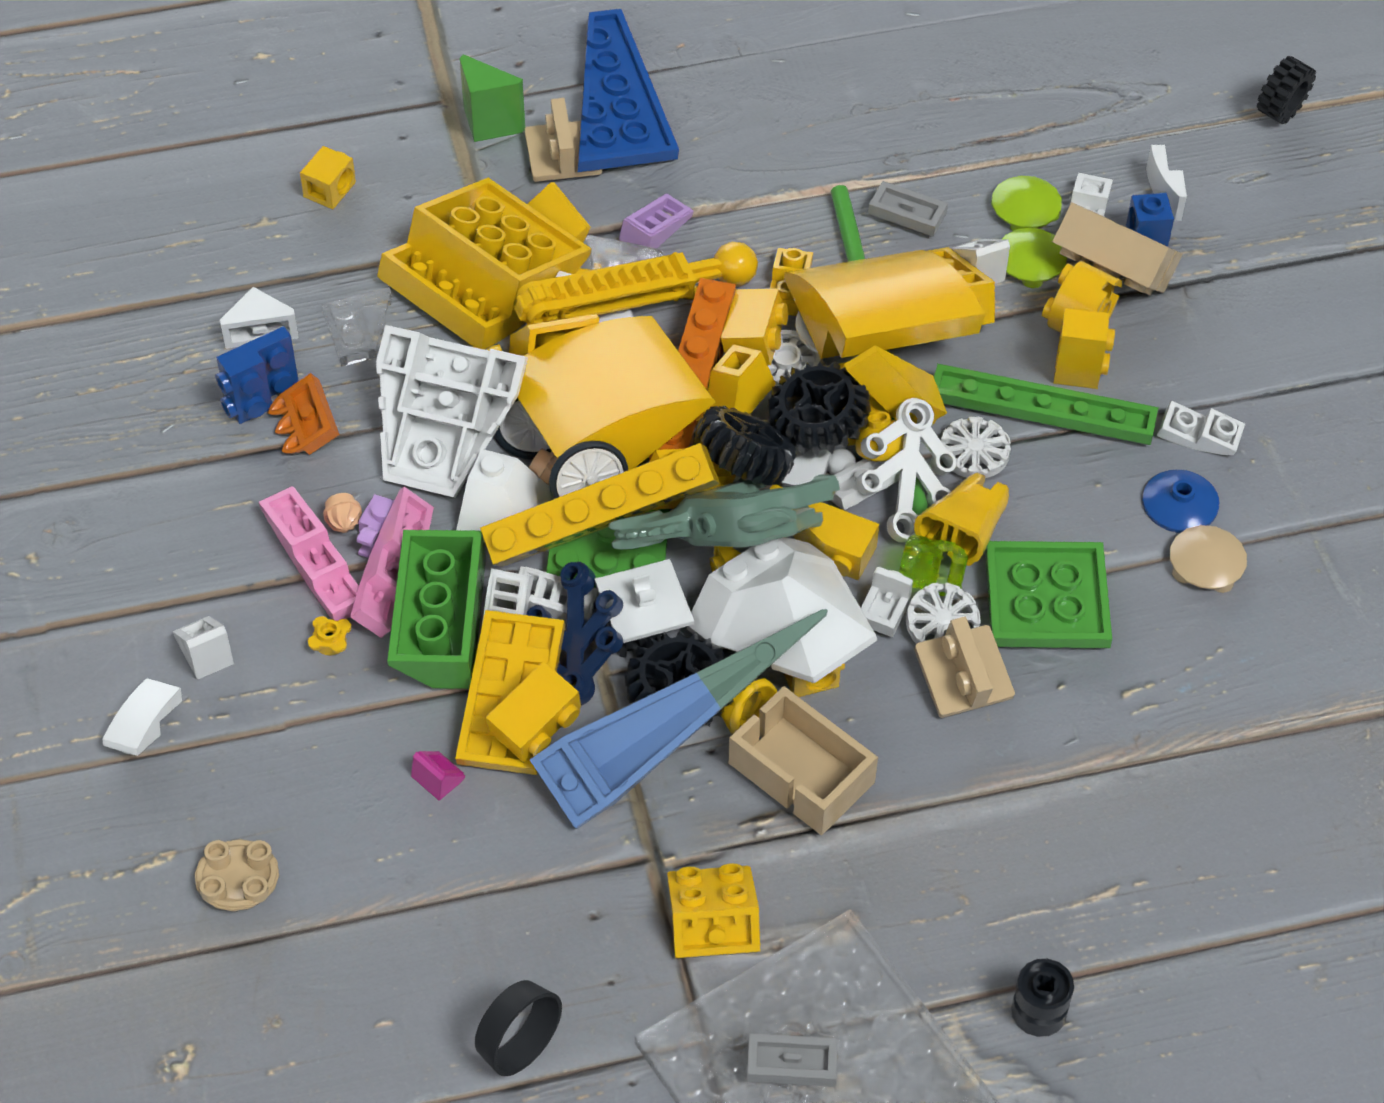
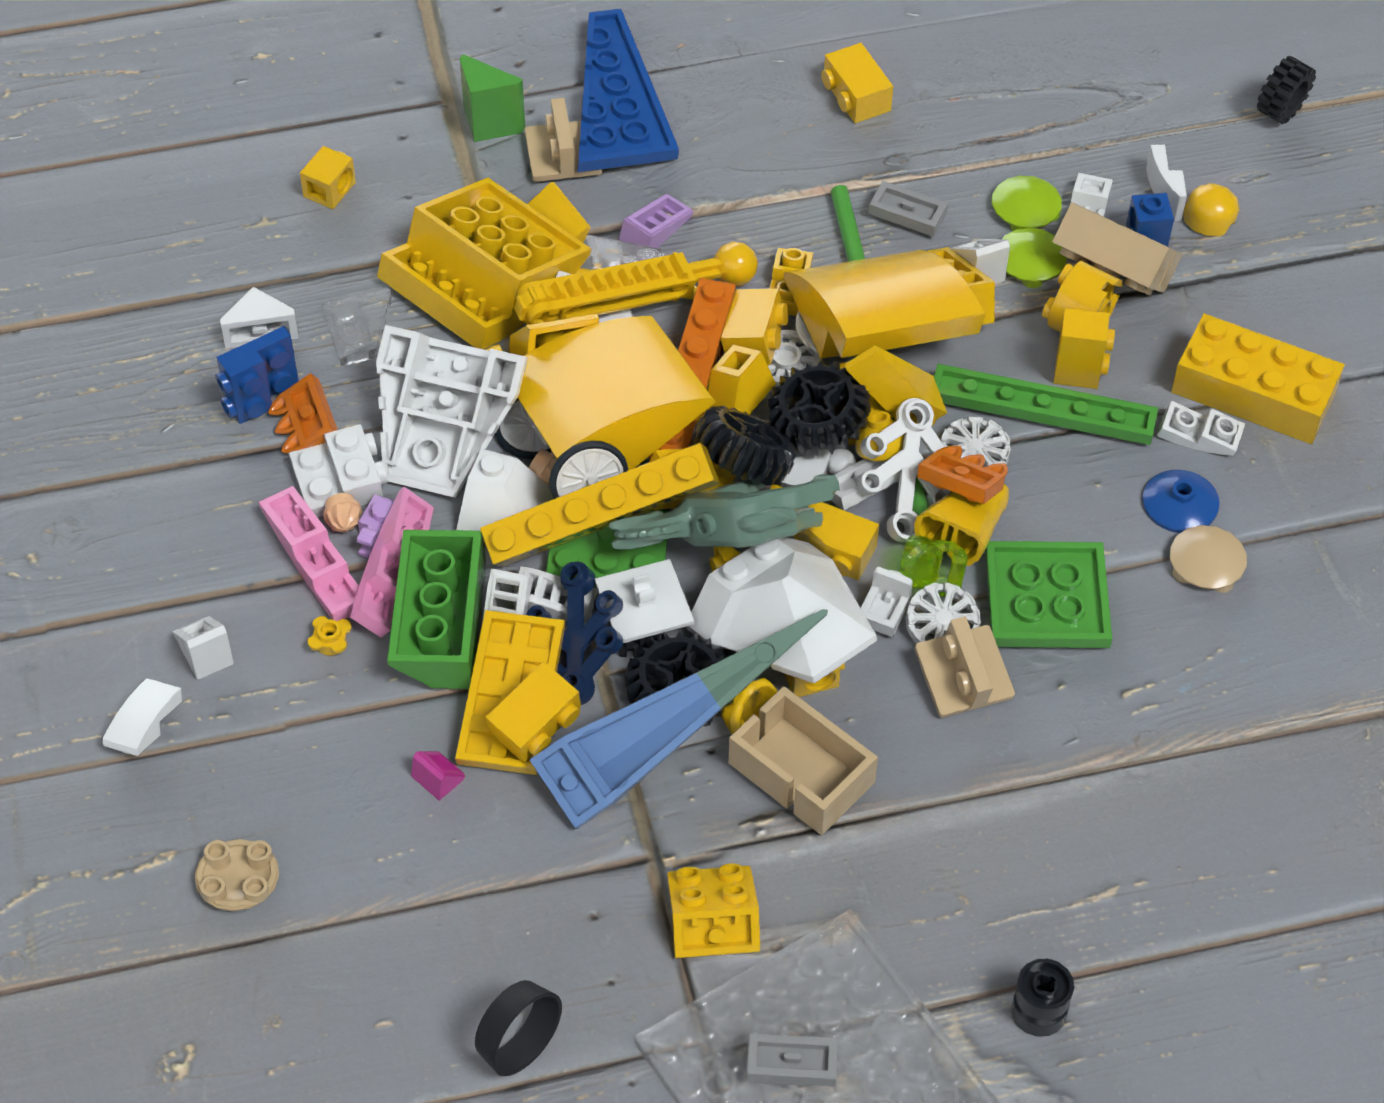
none -> white plate [289,424,387,517]
none -> yellow piece [821,42,894,123]
none -> orange plate [917,445,1008,504]
none -> yellow brick [1171,313,1345,444]
none -> yellow hair [1183,183,1240,236]

